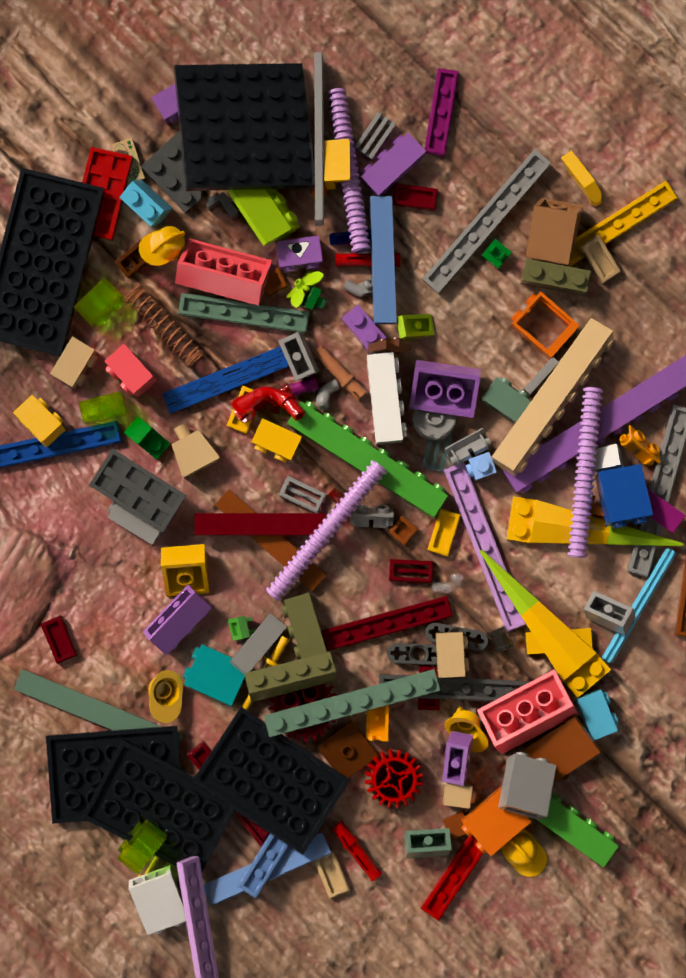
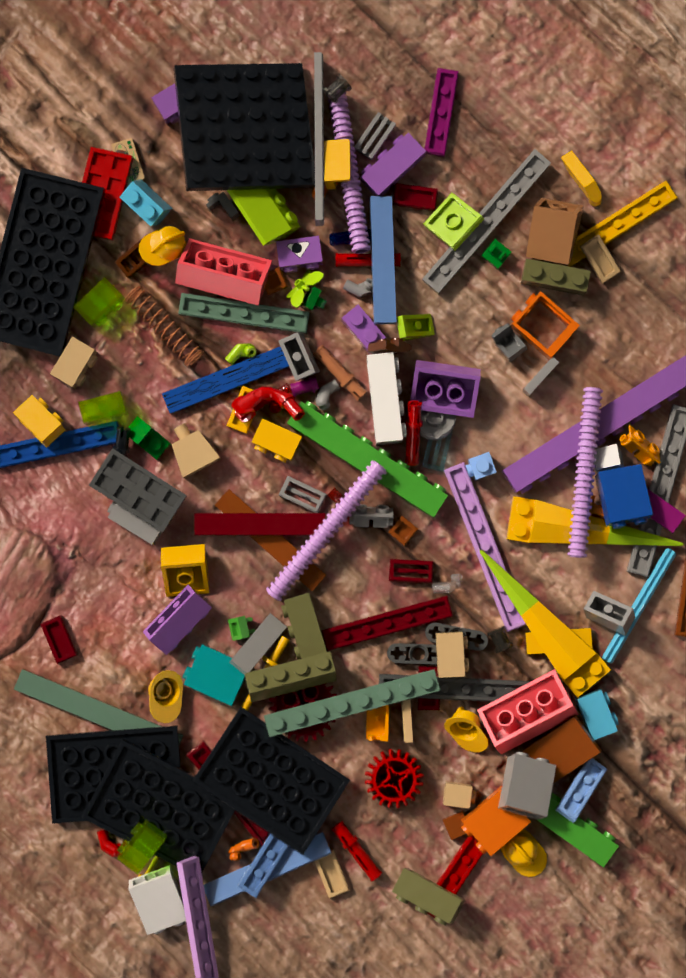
coral brick [104,344,157,398] -> none
dark grey plate [141,130,202,214] -> none
reddish brown plate [317,720,378,778] -> none
sand green brick [403,828,452,859] -> none
yellow tile [427,509,461,557] -> none
medium lavender brick [442,731,474,786] -> none
light grey hinge [444,428,492,465] -> none
sand green brick [480,377,531,424] -> none
tan brick [492,318,614,477] -> none
none -> red arm [97,829,124,857]
none -> black pin [113,427,131,457]
none -> lime arm [225,343,257,365]
none -> orange arm [228,838,259,861]
none -> clear smoke bush [323,74,352,104]
none -> olive brick [392,868,465,926]
none -> tan tile [401,699,413,743]
none -> red pin [405,400,423,466]
none -> lime tile [423,193,484,251]
none -> dark grey bracket [491,323,528,362]
none -> light blue tile [555,758,607,823]

